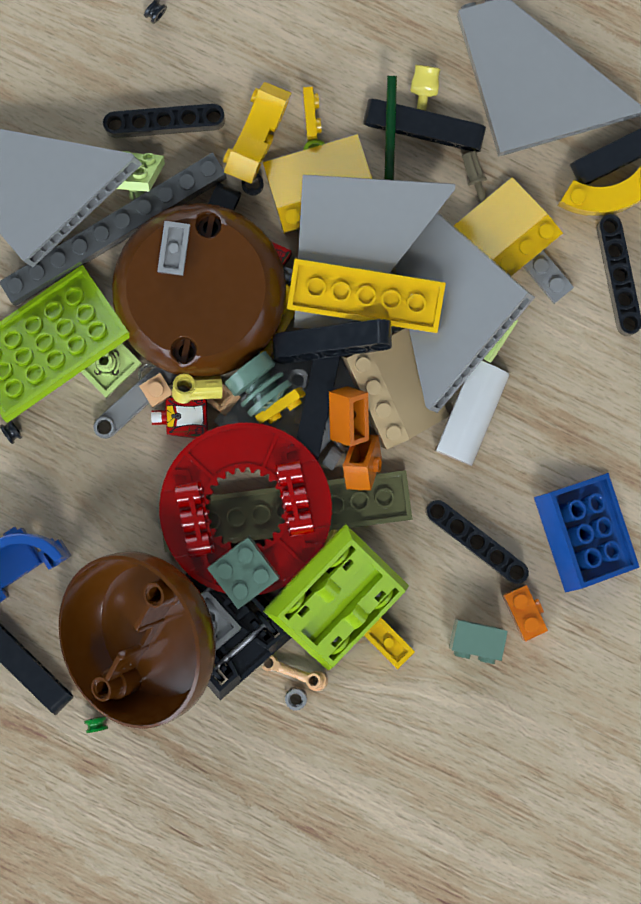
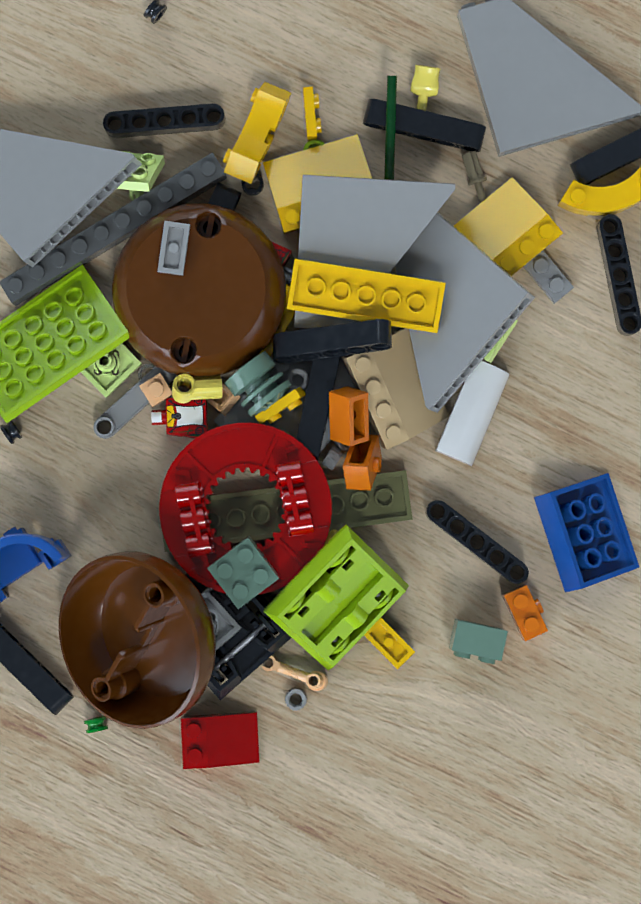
none -> red slope [181,712,260,769]

